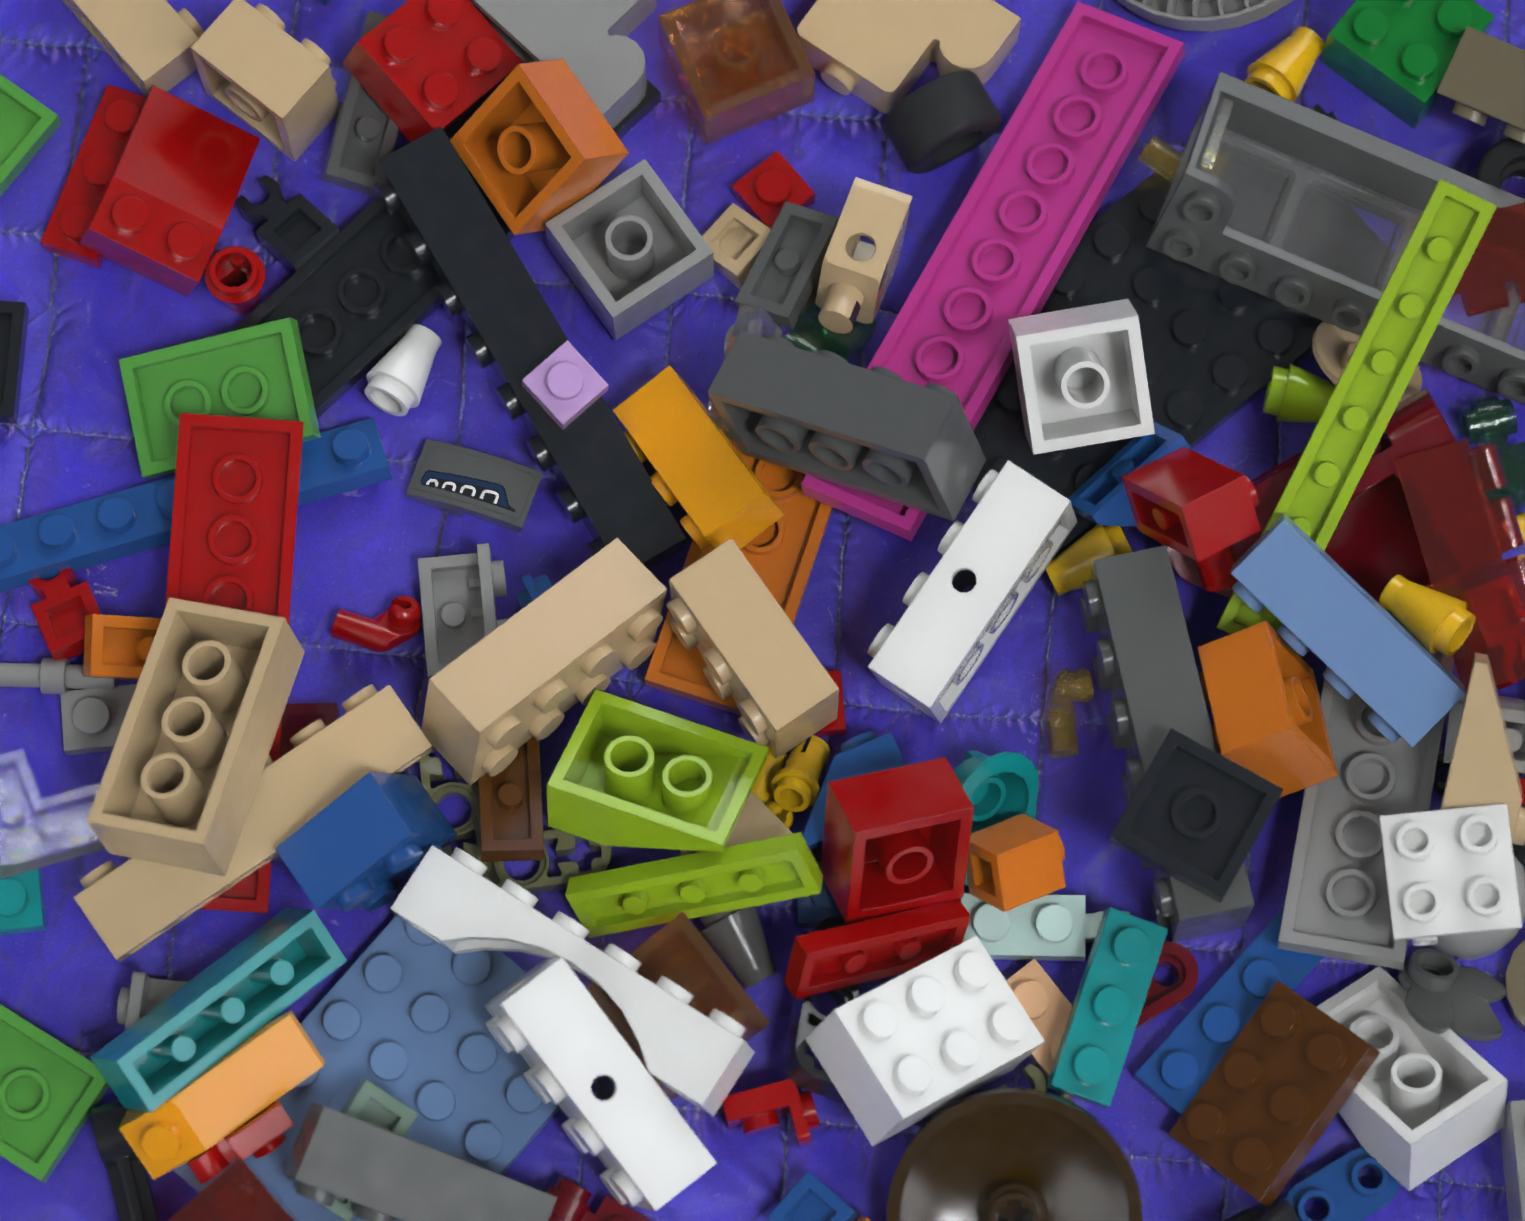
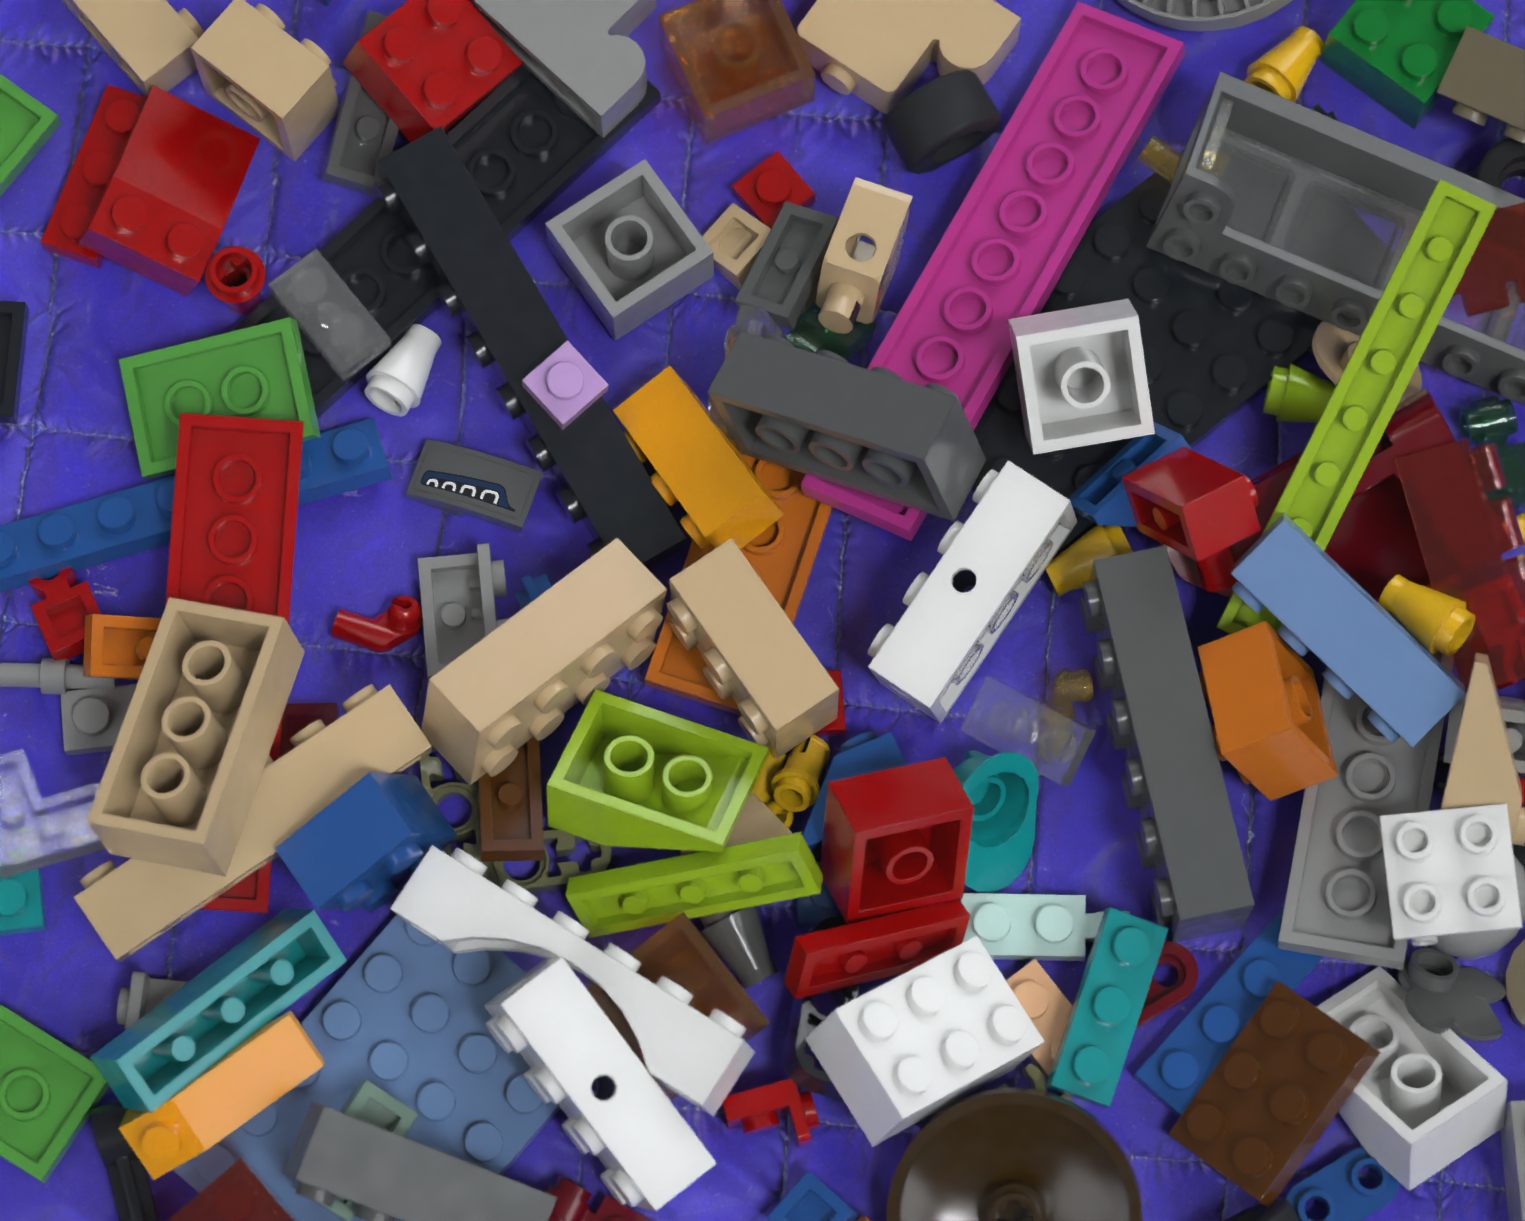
red plate [187,1099,294,1185] -> none
black plate [236,175,340,273] -> none
orange brick [450,59,629,236] -> none
orange brick [966,813,1066,912] -> none
black plate [1109,728,1284,903] -> none
none -> clear plate [268,249,392,381]
none -> clear plate [960,675,1096,786]

